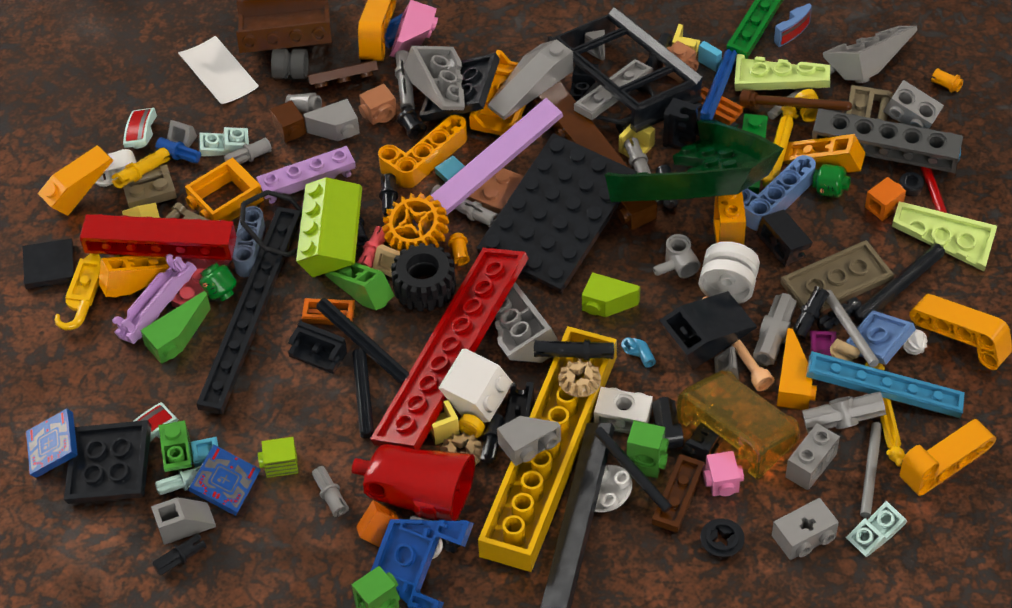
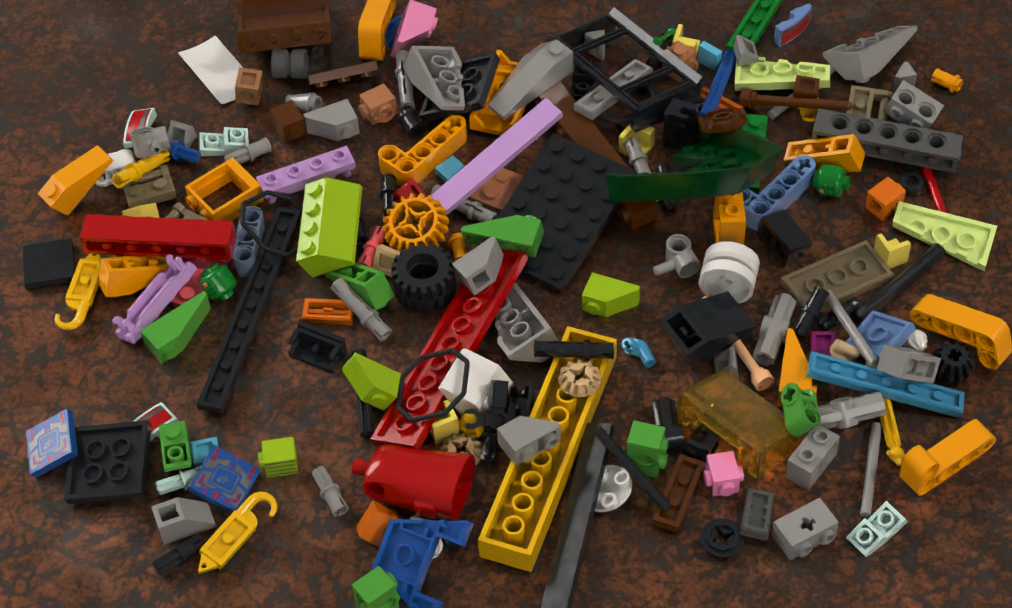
black axle [316,298,409,385] -> none
white brick [594,387,653,434] -> none
yellow wheel [761,106,799,188] -> none
none -> light grey piece [130,126,171,158]
none -> yellow plate [198,491,278,574]
none -> medium nougat brick [235,67,263,106]
none -> light grey pin [331,277,392,341]
none -> lime slope [342,352,401,411]
none -> red tile [393,178,427,202]
none -> black piece [396,348,470,423]
none -> light grey slope [452,236,504,295]
none -> bright green slope [461,215,544,257]
none -> black bar [464,380,509,431]
none -> green hinge [653,28,676,46]
none -> reddish brown tile [698,107,747,133]
none -> light grey slope [733,35,759,66]
none -> dark grey plate [740,488,774,541]
none -> bright green piece [781,383,821,438]
none -> reddish brown tile [793,75,820,99]
none -> light yellow panel [874,233,911,269]
none -> light grey brick [877,344,941,384]
none -> light grey slope [893,61,917,93]
none -> black gear [932,341,976,385]

